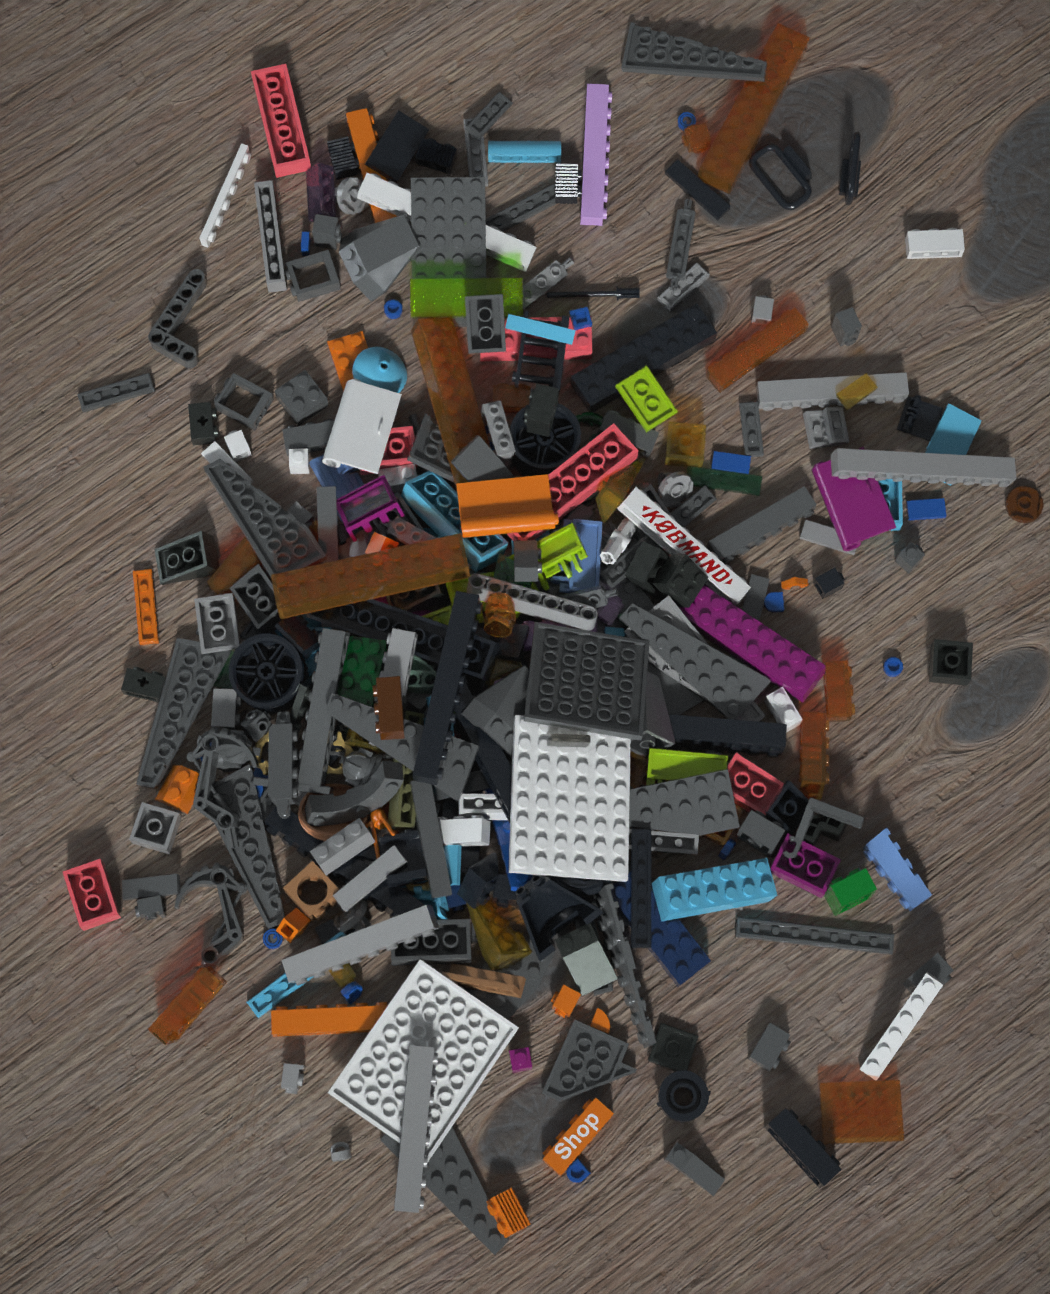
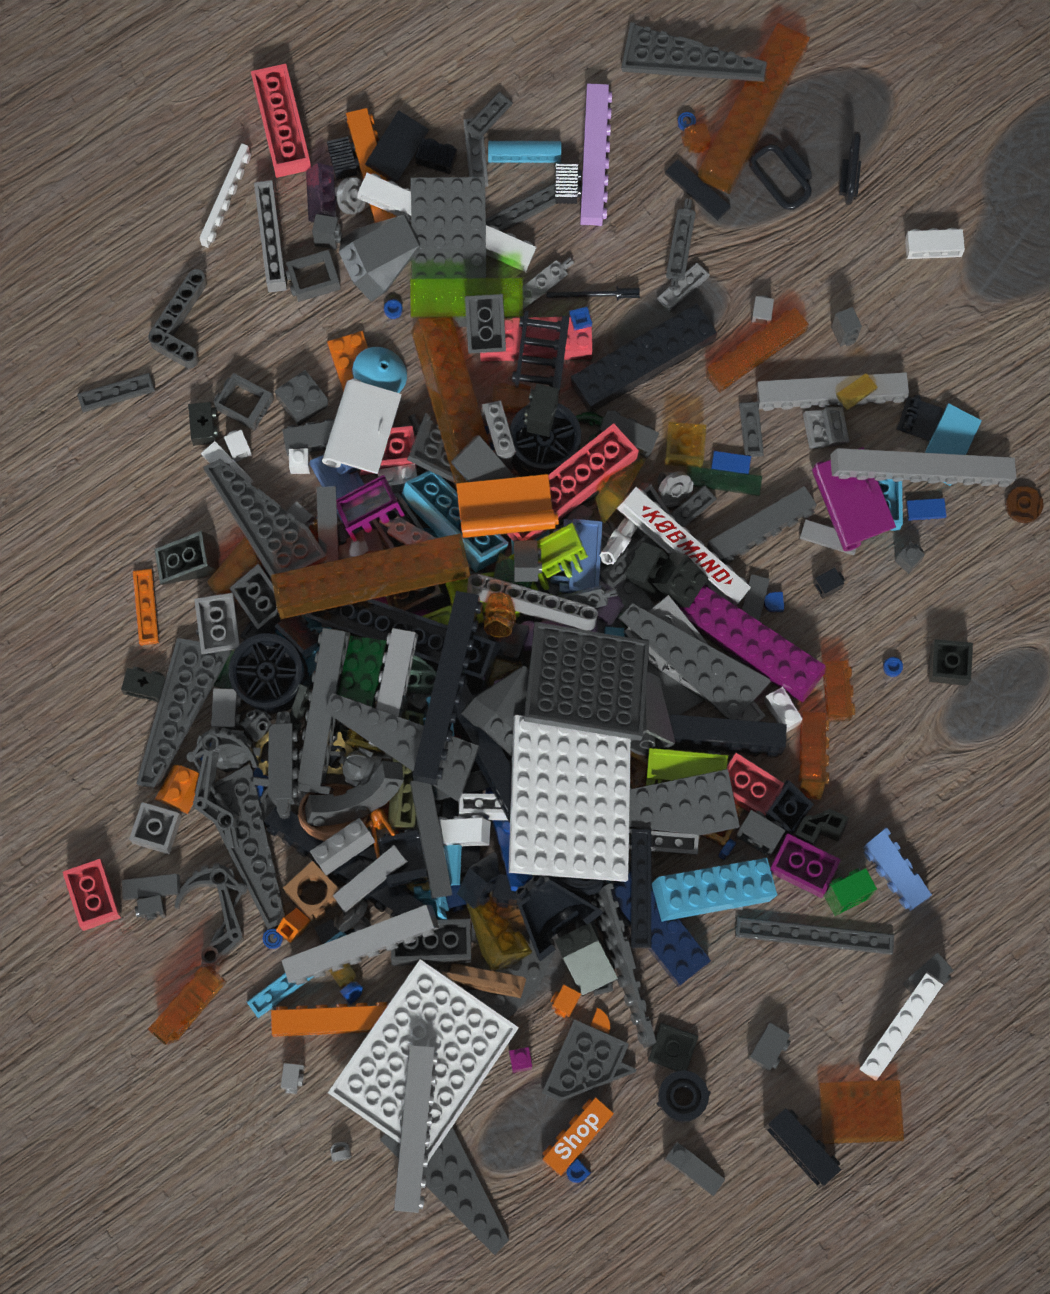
blue tile [301,232,311,256] -> none
orange brick [365,532,399,564] -> none
reddish brown brick [373,676,404,740] -> none
orange brick [487,1188,531,1238] -> none
medium azure sticker [505,314,576,345] -> none
clear smoke tile [547,734,591,747] -> none
lime tile [615,365,678,433] -> none
orange tile [781,577,809,590] -> none
dark grey hinge [783,797,864,858] -> none

